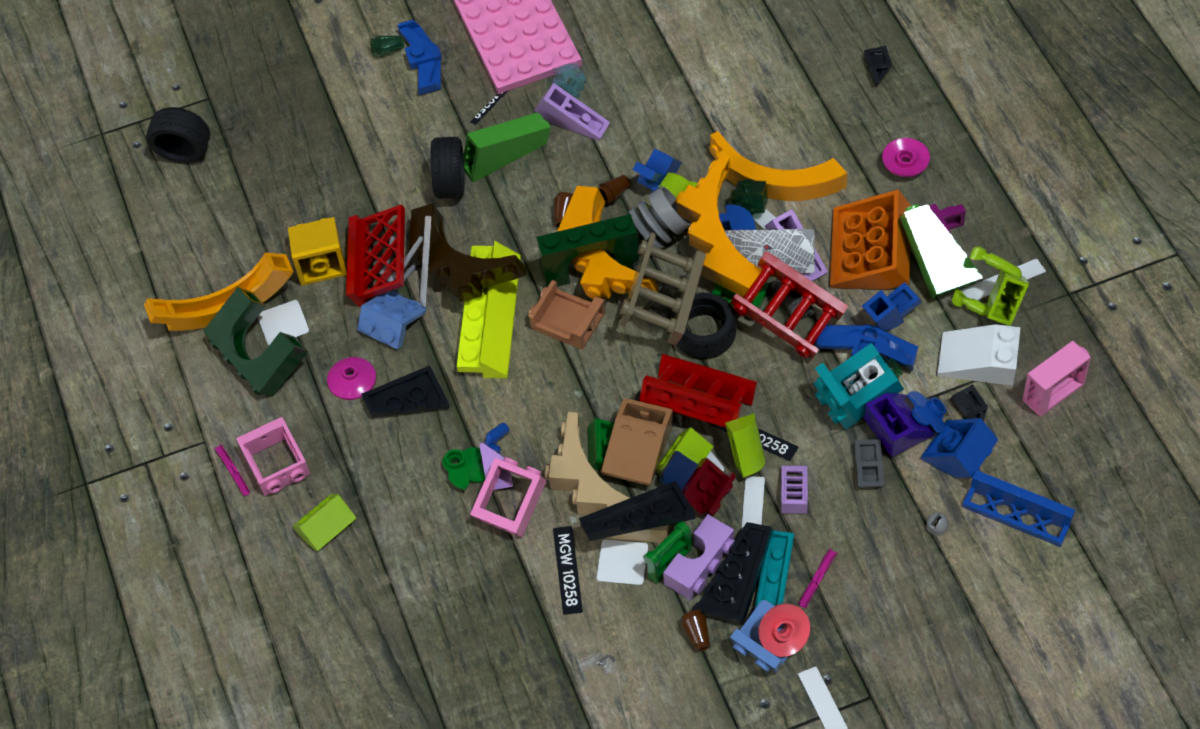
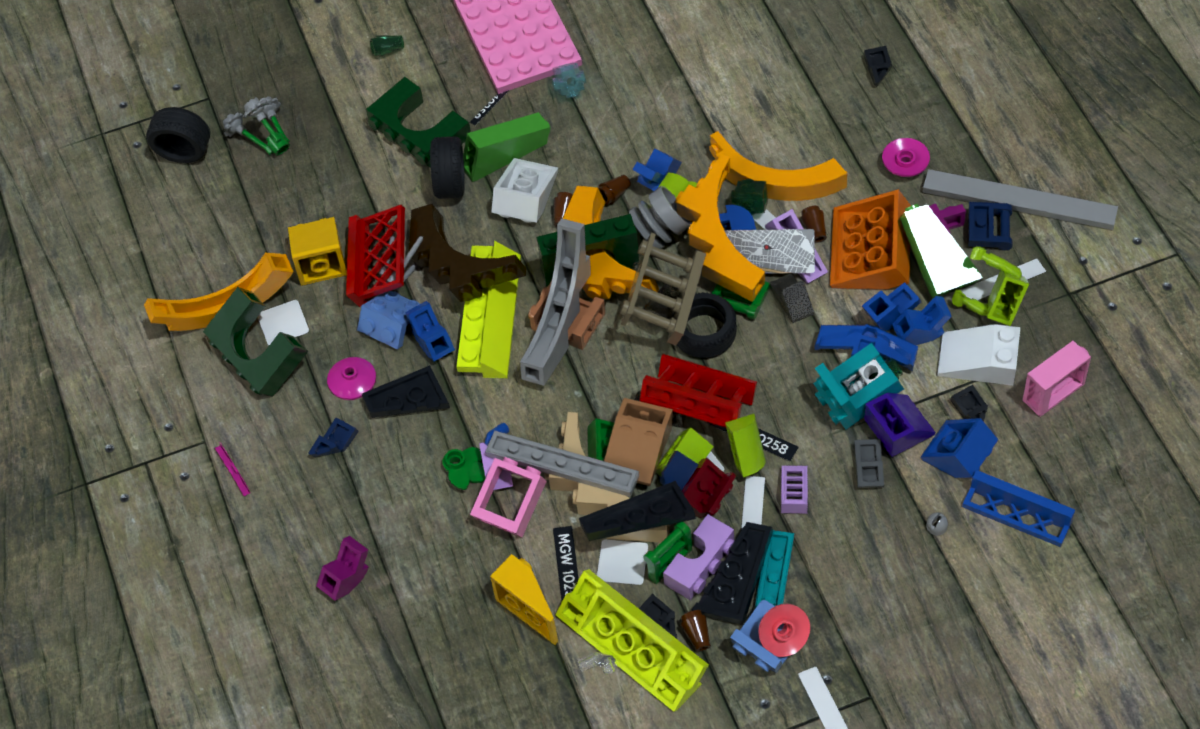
bright pink window [236,417,310,496] -> none
lime brick [292,494,356,551] -> none
blue plate [397,20,442,95] -> none
white sticker [420,216,431,307] -> none
lavender slope [534,83,610,141] -> none
red fence [730,251,849,359] -> none
dark pink piece [799,547,838,609] -> none
blue plate [907,391,946,433] -> none
none -> plant [223,96,290,156]
none -> dark blue slope [308,418,359,457]
none -> magenta brick [316,536,369,601]
none -> dark green arch [366,77,471,168]
none -> blue brick [405,301,455,361]
none -> light grey tile [485,431,639,497]
none -> yellow slope [490,554,558,645]
none -> white slope [491,158,558,223]
none -> light grey arch [520,218,591,386]
none -> neon yellow slope [555,569,709,712]
none -> black slope [639,593,677,639]
none -> reddish brown cone [800,205,827,243]
none -> blue brick [892,296,952,345]
none -> light grey tile [923,169,1118,230]
none -> dark blue plate [968,202,1013,251]

